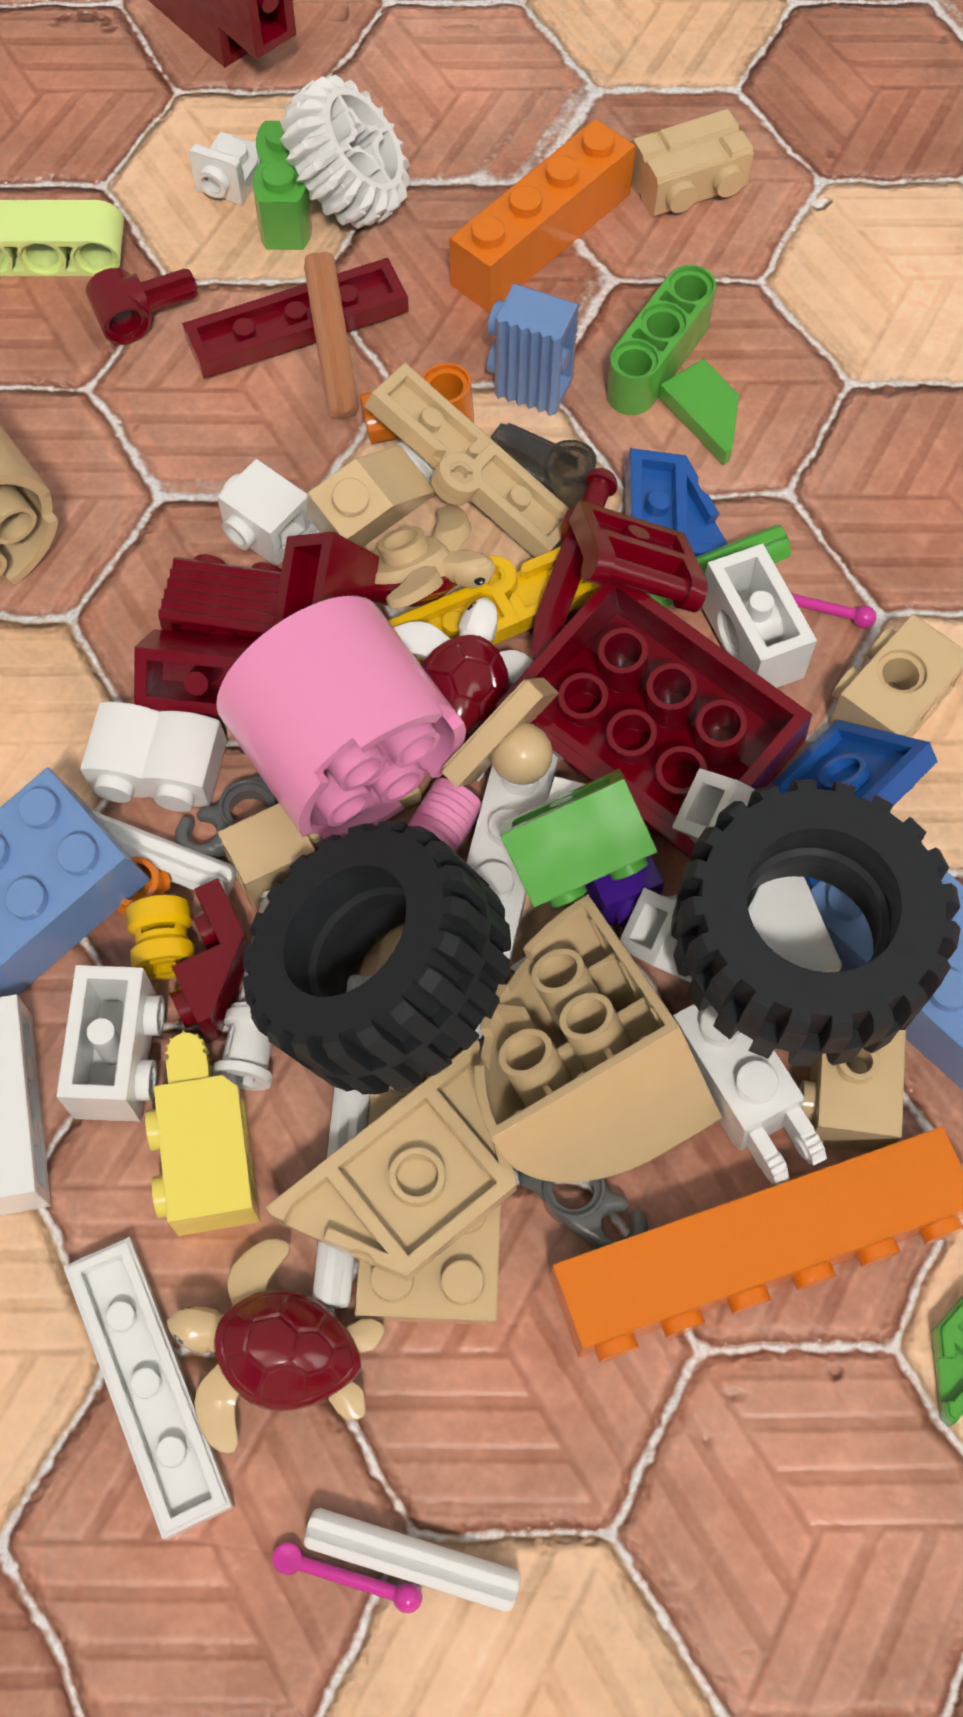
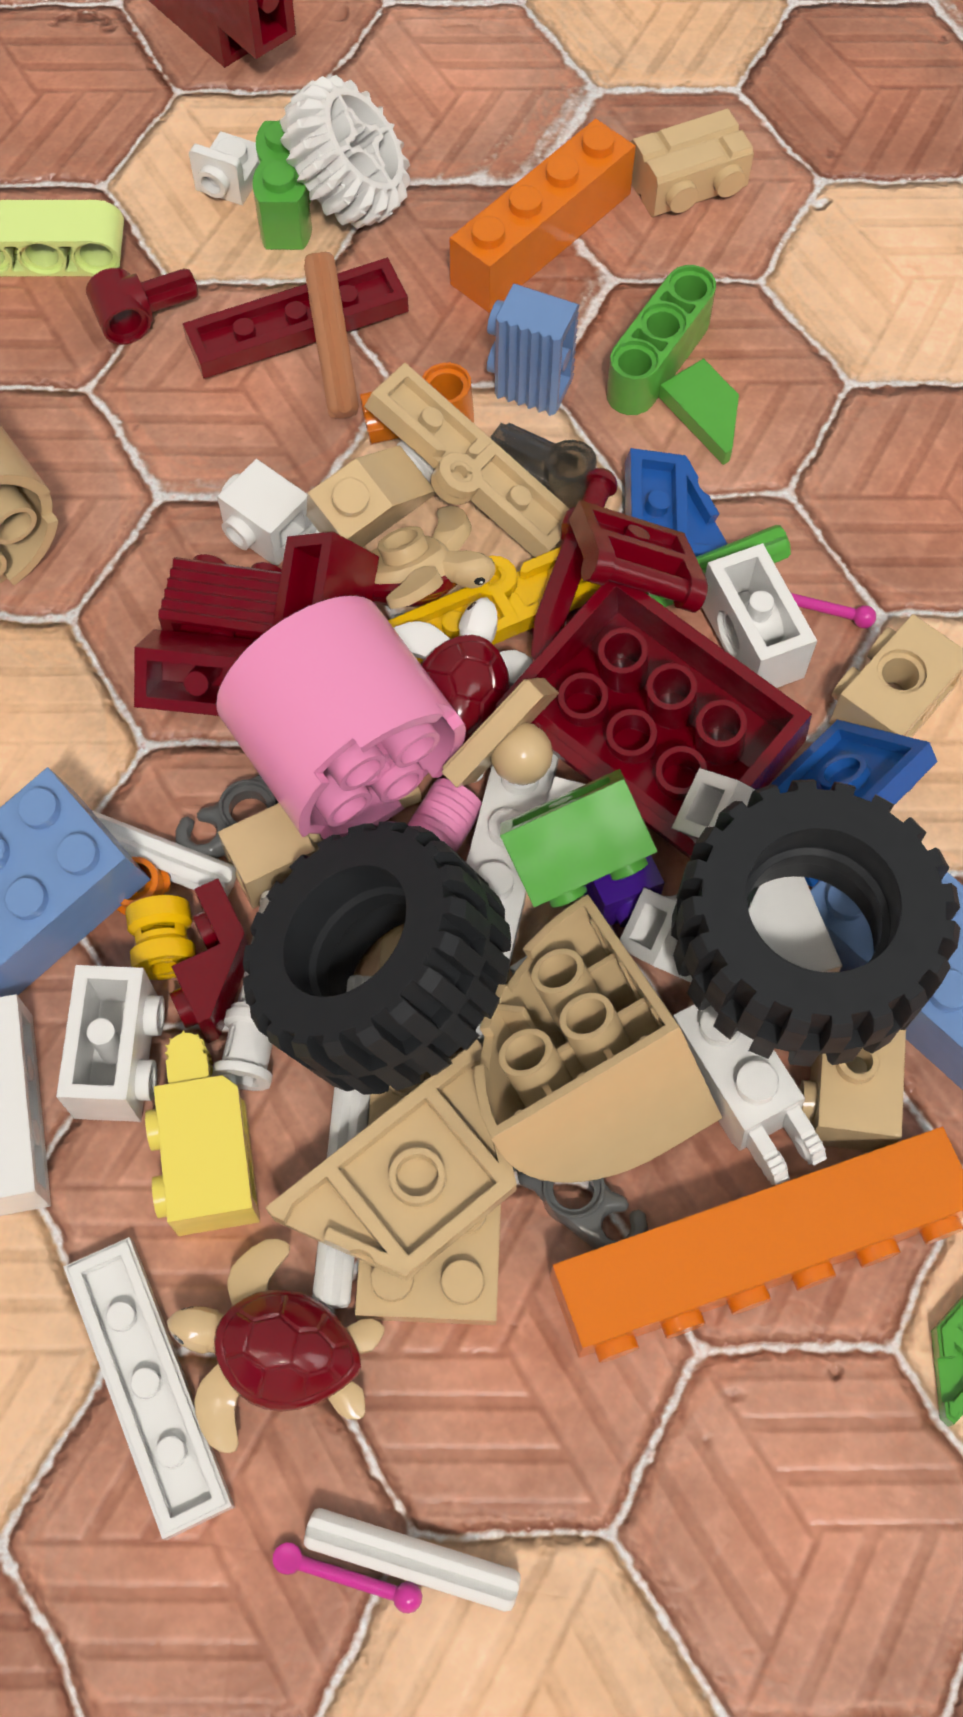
white brick [80,702,227,812] -> none

